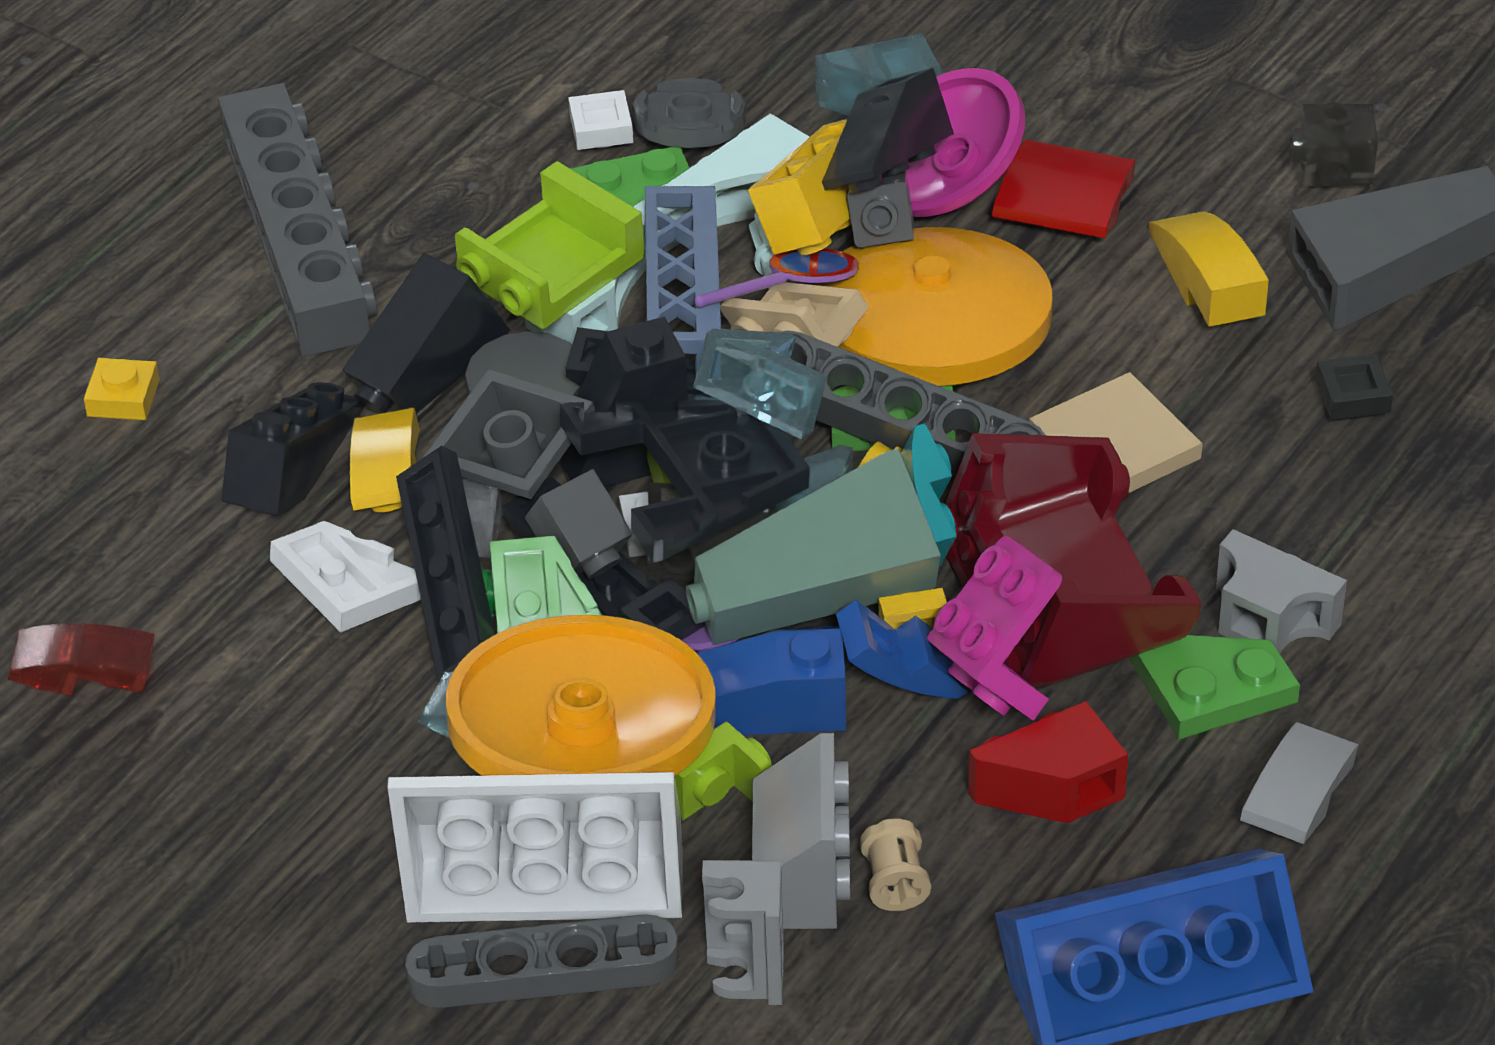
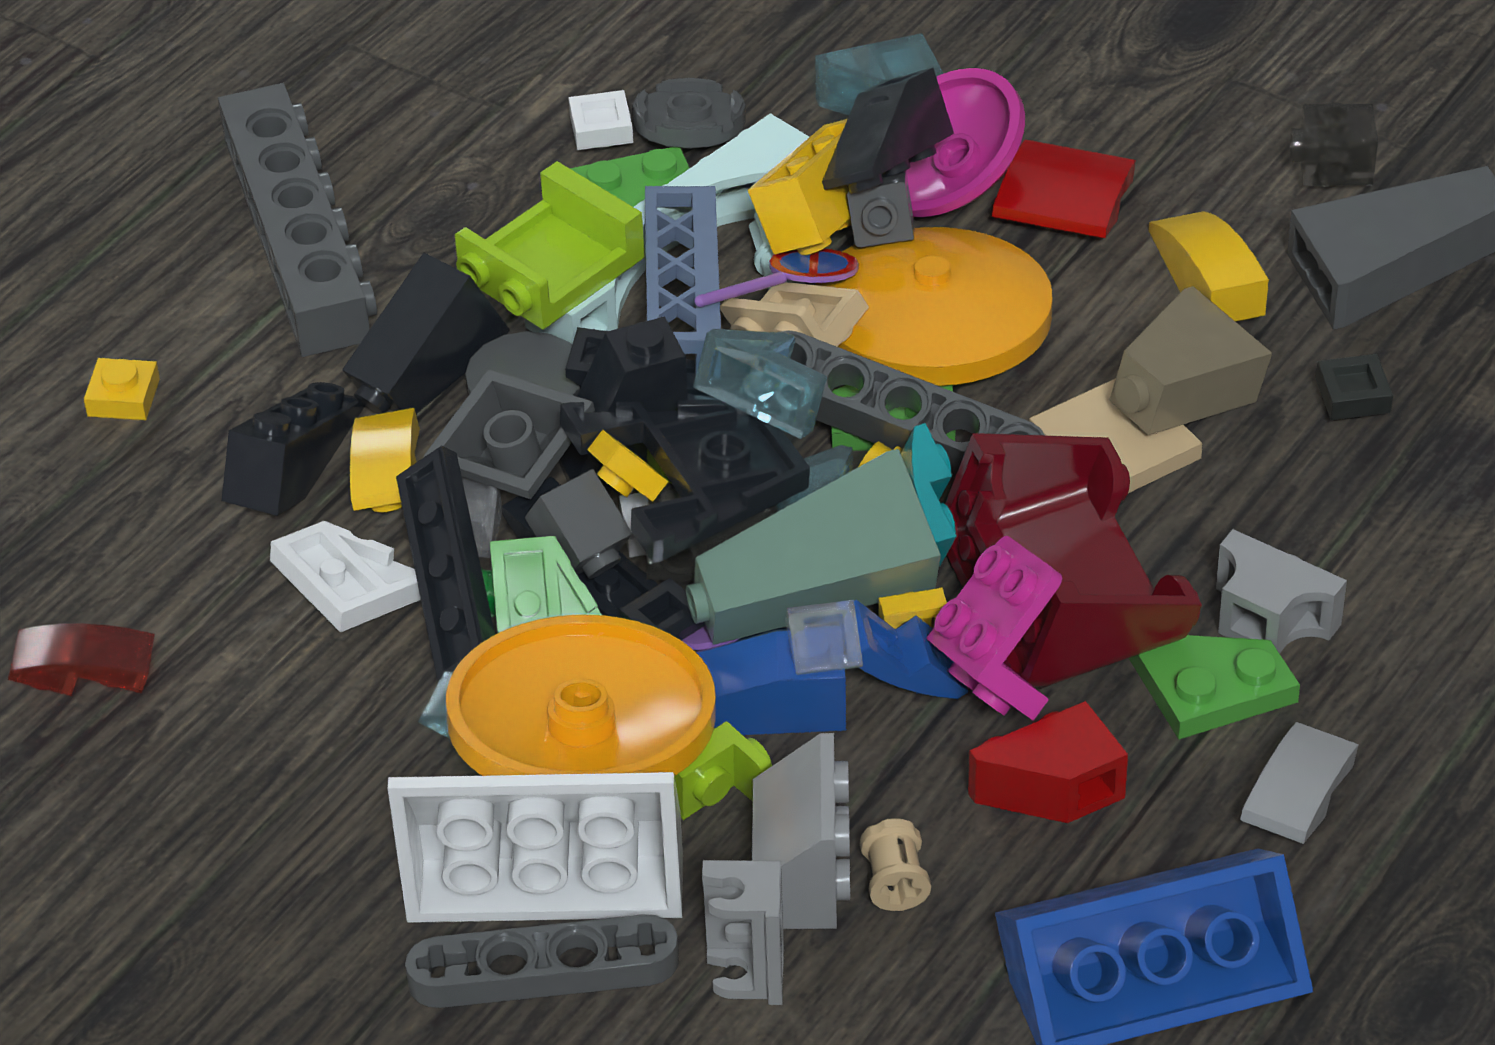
none -> yellow plate [587,430,669,502]
none -> clear slope [785,600,863,675]
none -> dark tan slope [1109,286,1272,435]

